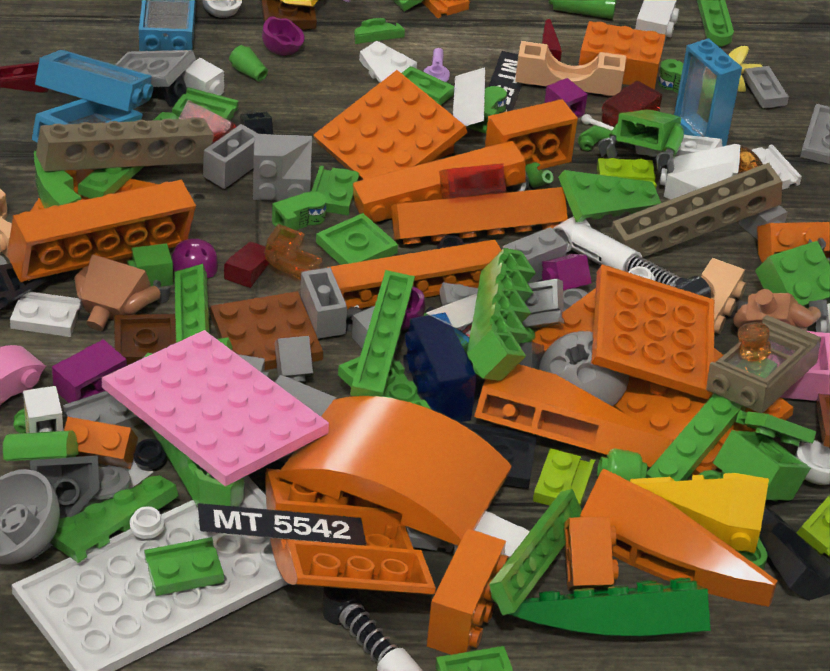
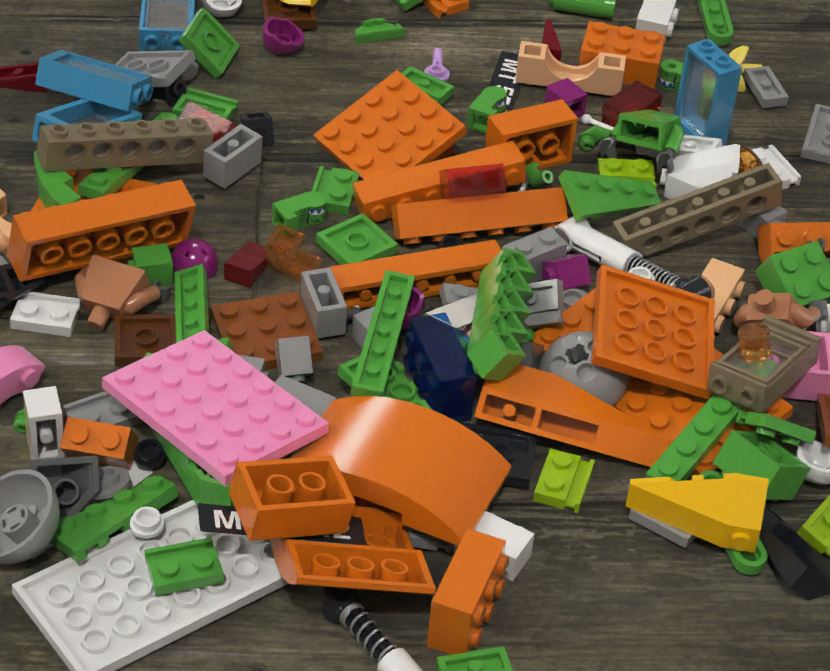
bright green brick [3,430,79,461] -> none
magenta brick [52,339,127,403] -> none
white brick [182,58,224,96] -> none
bright green cone [229,45,268,82] -> none
light grey slope [253,134,312,201] -> none
white wing [359,41,417,82] -> none
white sticker [453,67,485,126] -> none
bright green plate [489,489,582,615] -> none
green wedge [496,578,711,636] -> none
orange brick [564,517,619,590] -> none
orange wedge [580,469,778,607] -> none
bright green head [597,448,647,481] -> none
none -> bright green plate [179,7,240,79]
none -> orange brick [229,455,356,541]

